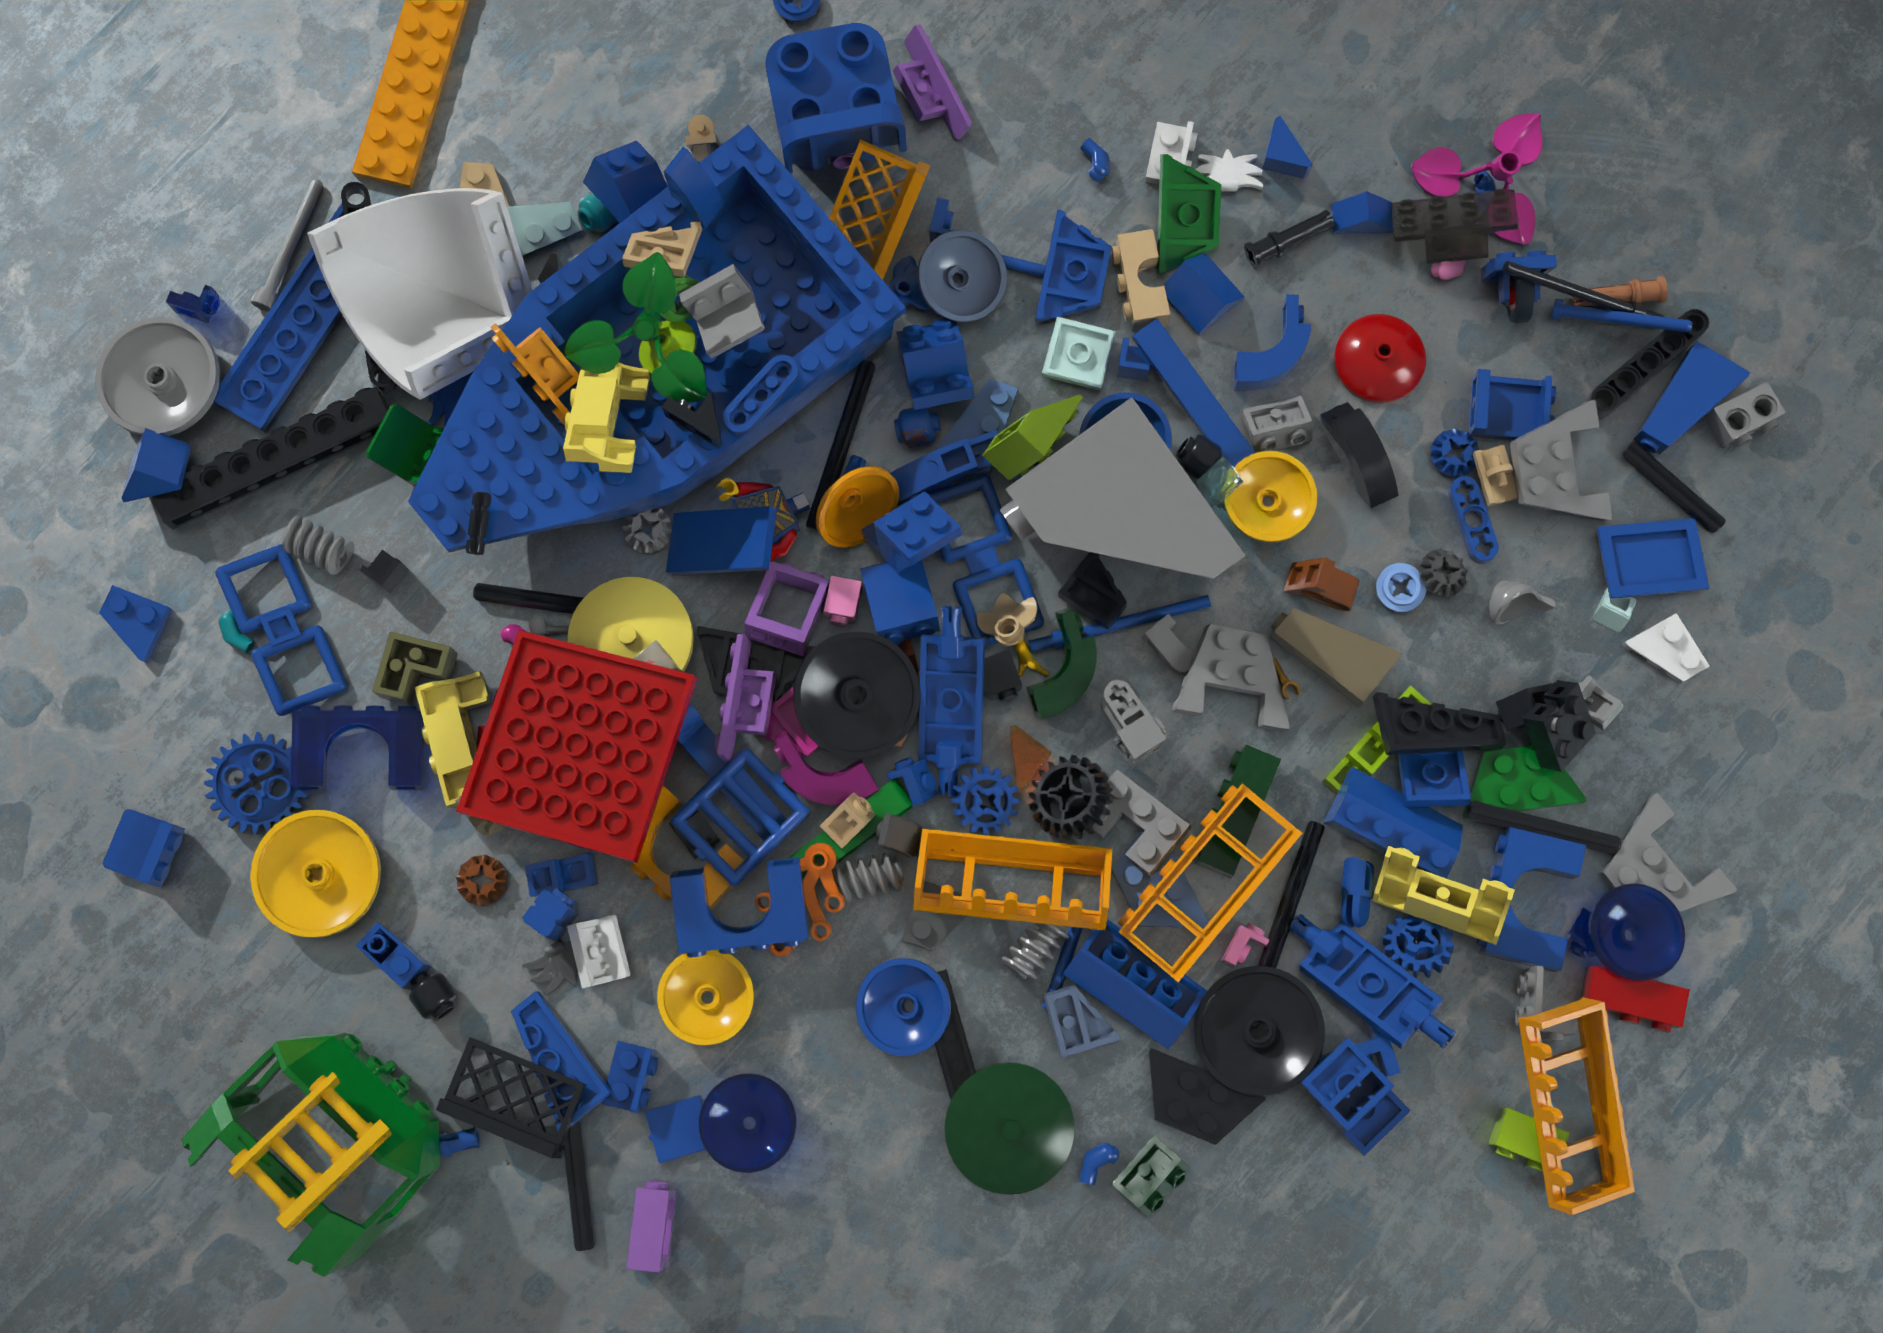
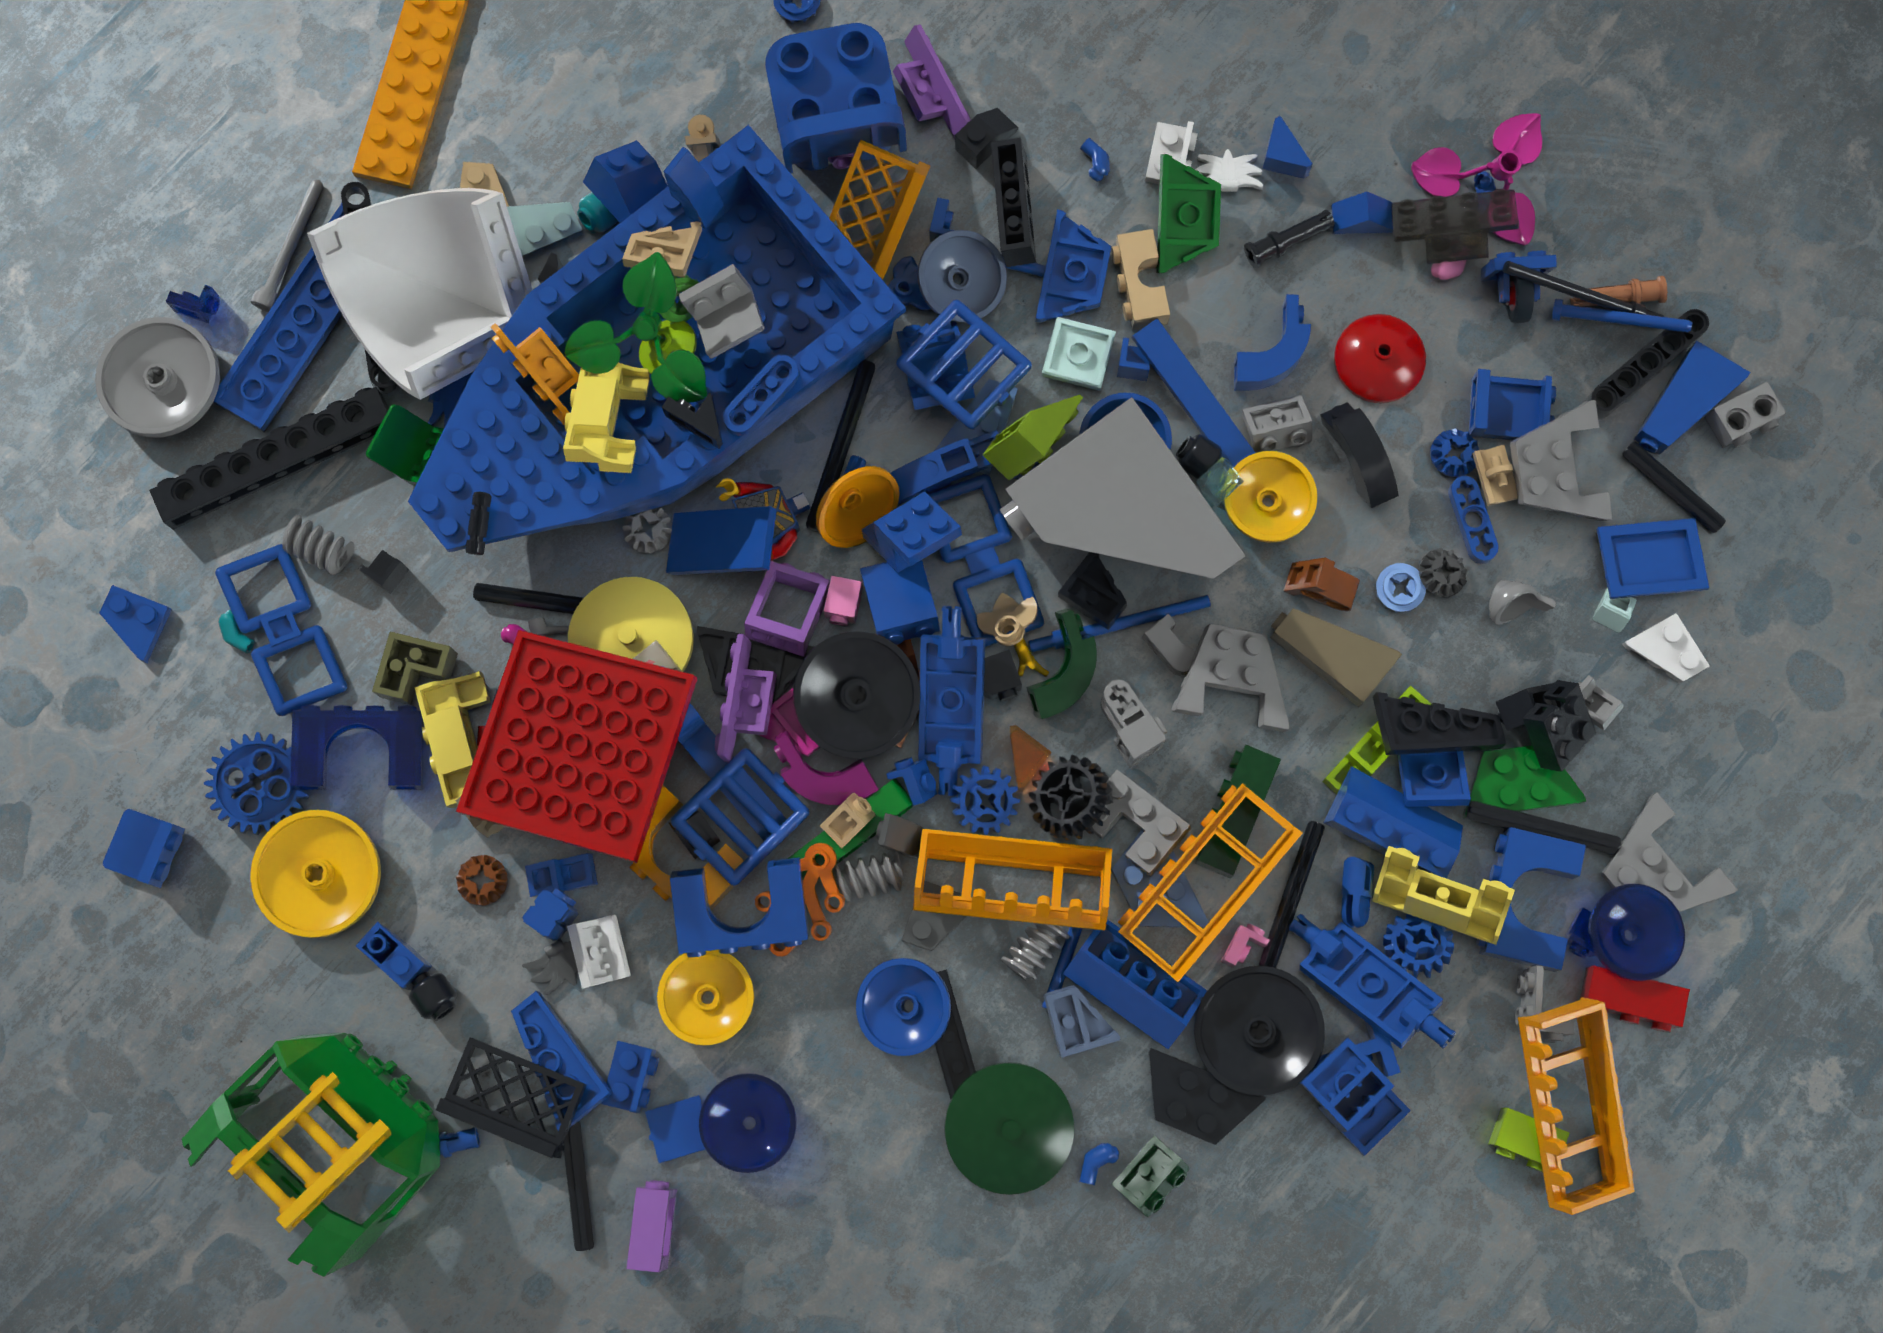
blue slope [121,428,191,502] -> none
blue head [894,407,941,448] -> none
blue slope [1163,253,1245,336] -> none
pearl gold hand [1273,658,1301,700] -> none
none -> blue bar [896,300,1032,429]
none -> black slope [955,108,1018,169]
none -> black brick [991,137,1037,267]

